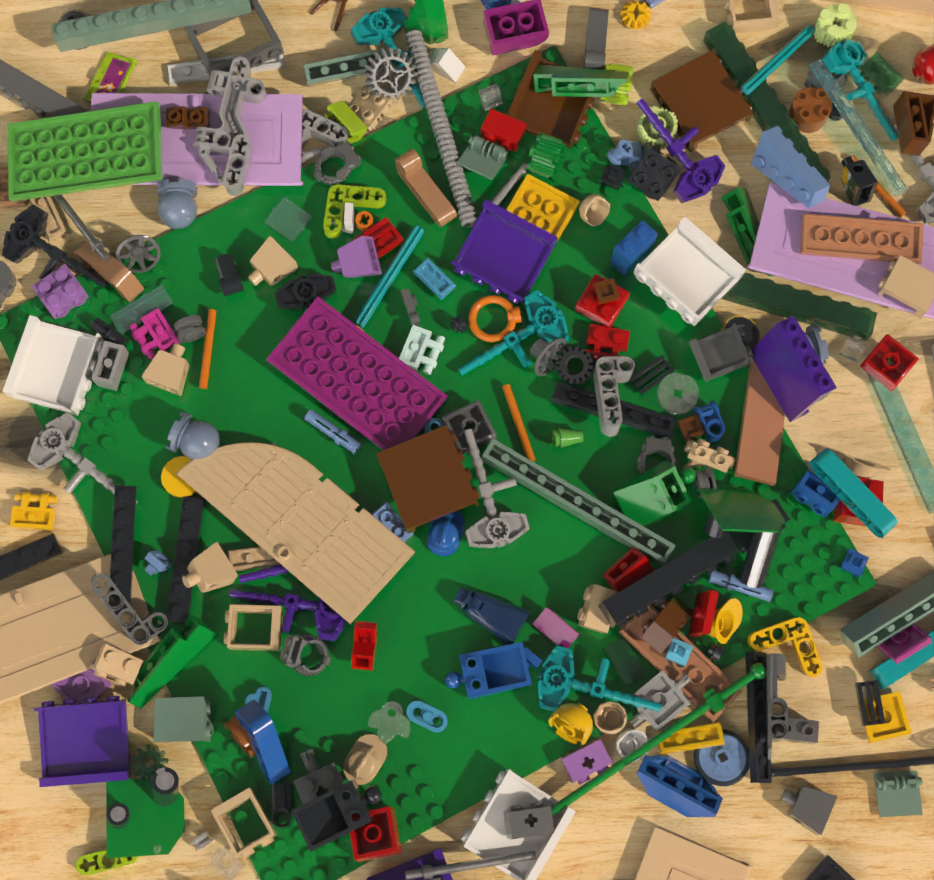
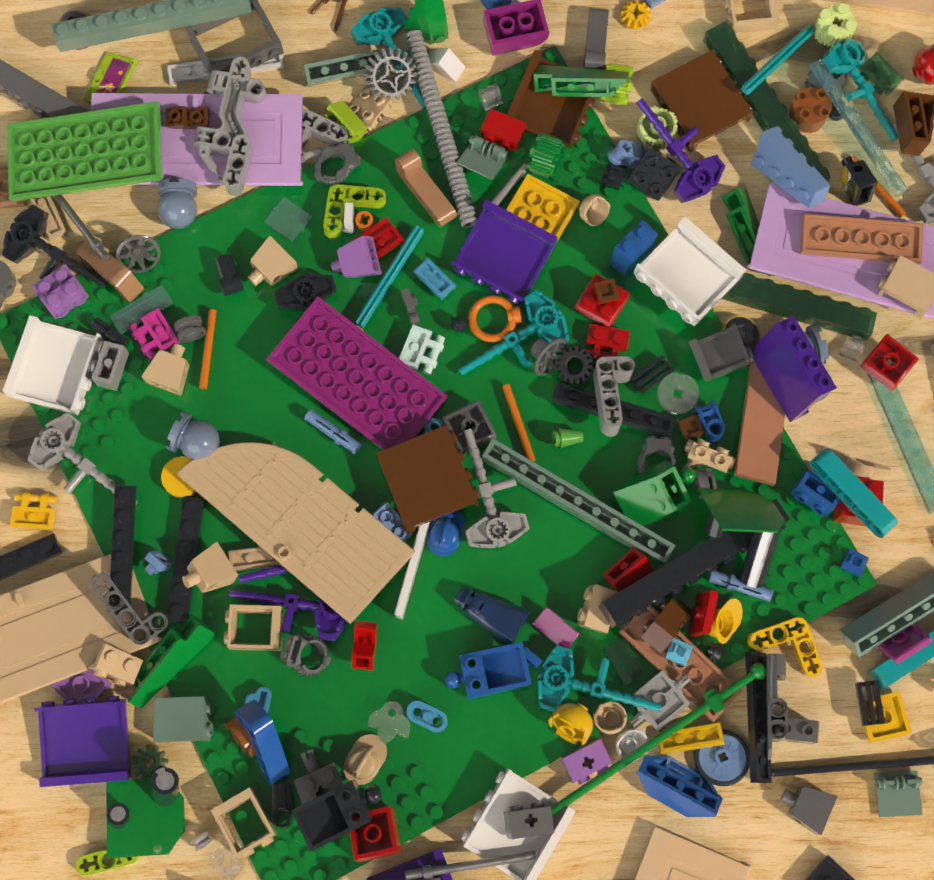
none -> white tile [394,521,431,619]

